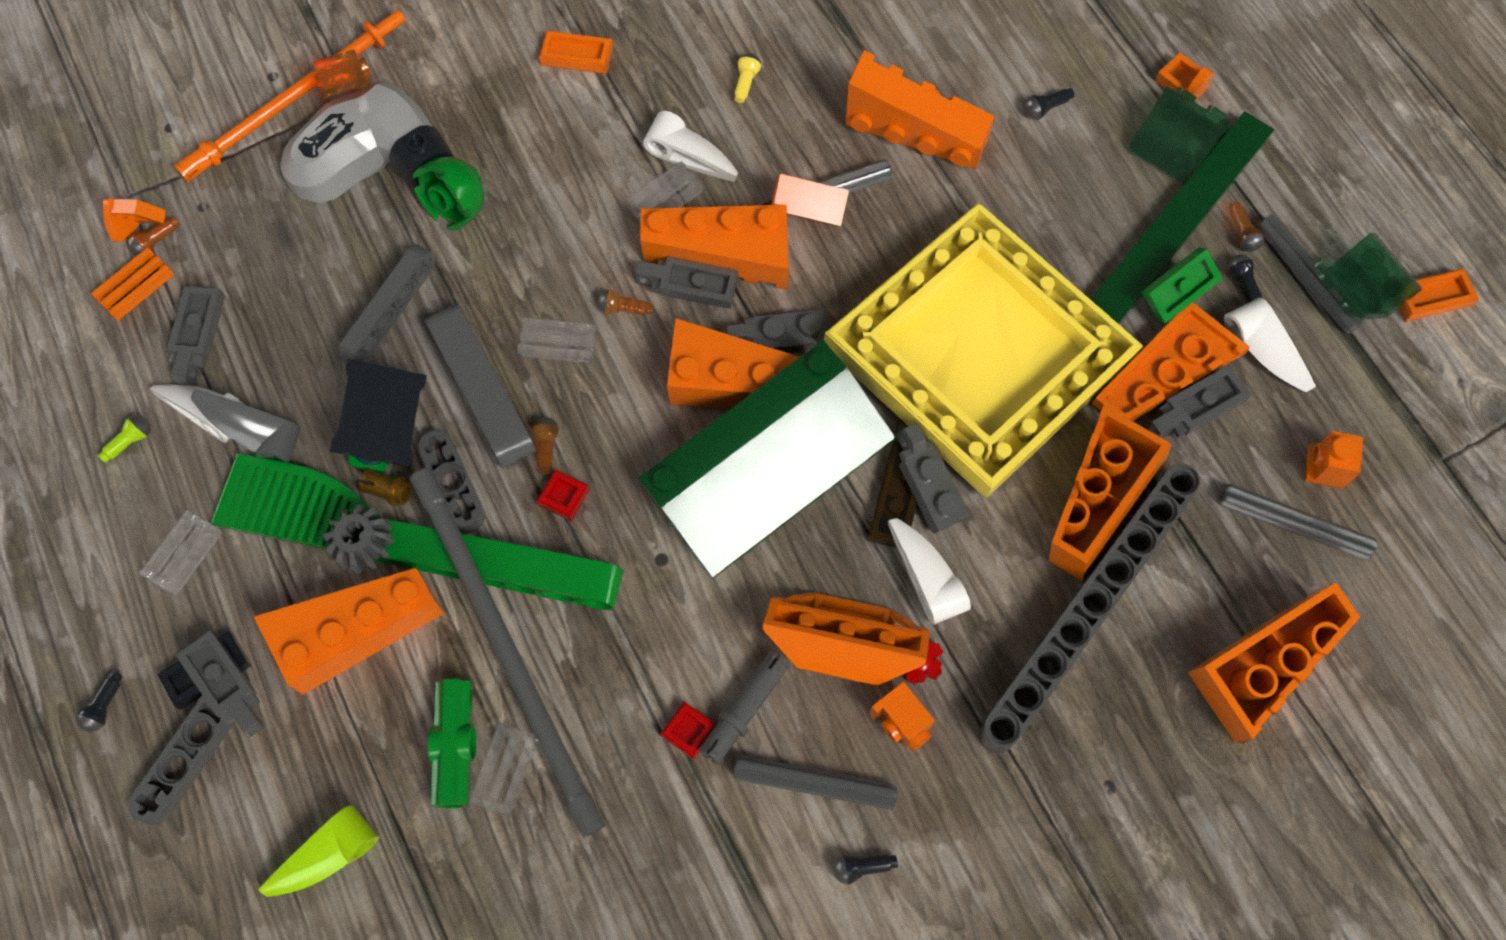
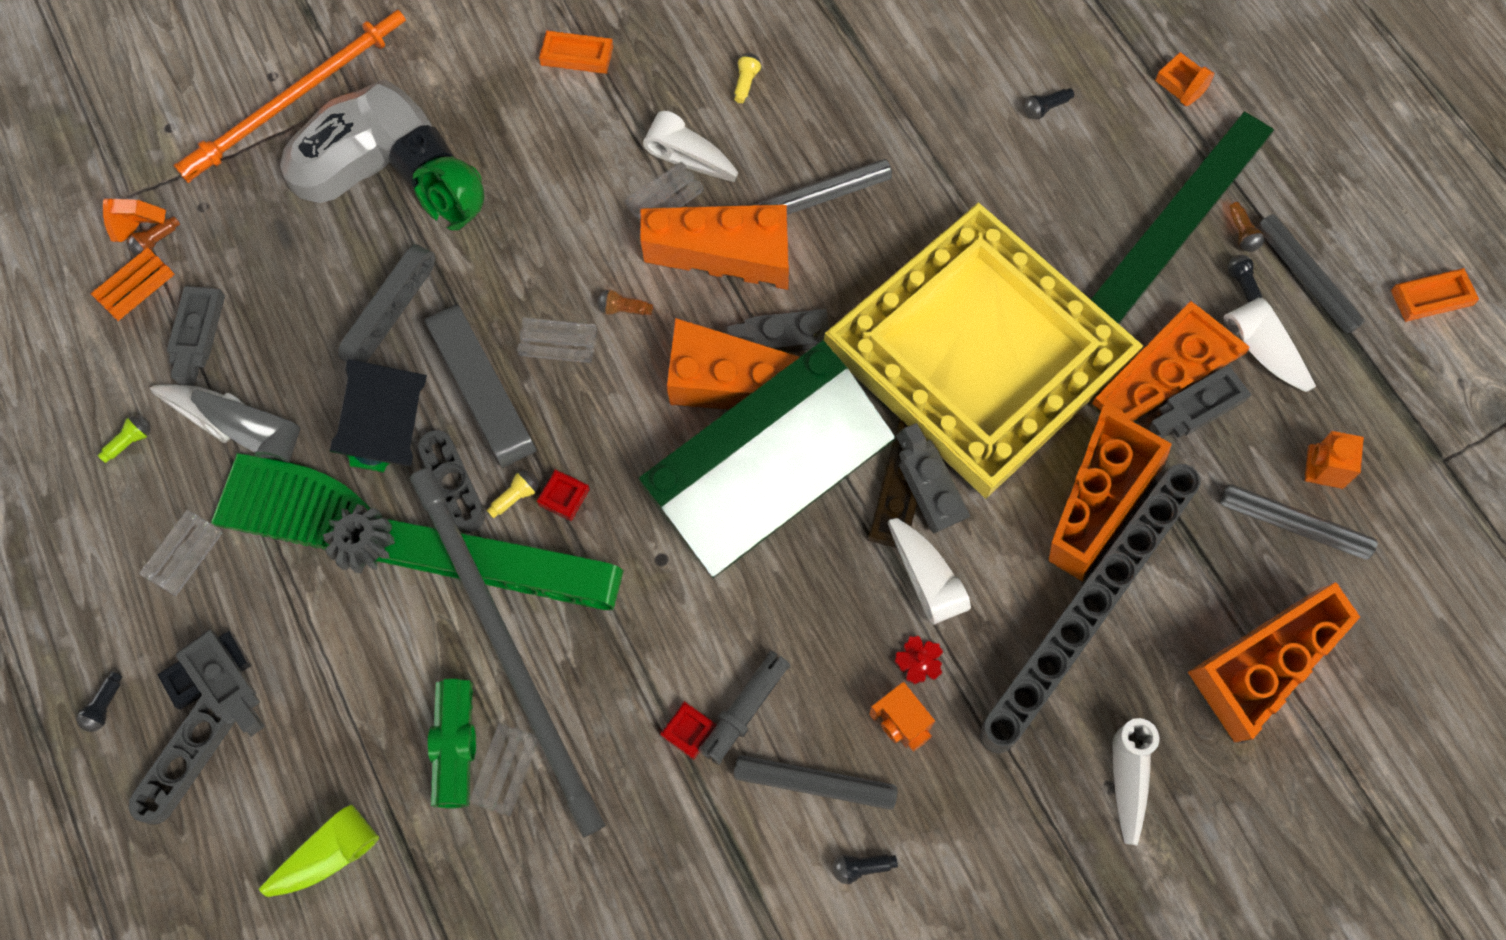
orange wedge [254,568,444,695] -> none
clear orange brick [312,49,371,104] -> none
pearl gold pin [359,469,412,507] -> none
clear orange piece [533,417,559,475] -> none
dark grey hinge [635,256,739,309] -> none
orange wedge [762,593,930,686] -> none
tile [771,174,849,226] -> none
orange wedge [845,50,995,169] -> none
clear green bracket [1129,87,1230,183] -> none
green tile [1141,247,1223,323] -> none
clear green bracket [1315,233,1422,320] -> none
none -> light yellow piece [486,471,539,518]
none -> white piece [1112,718,1160,845]

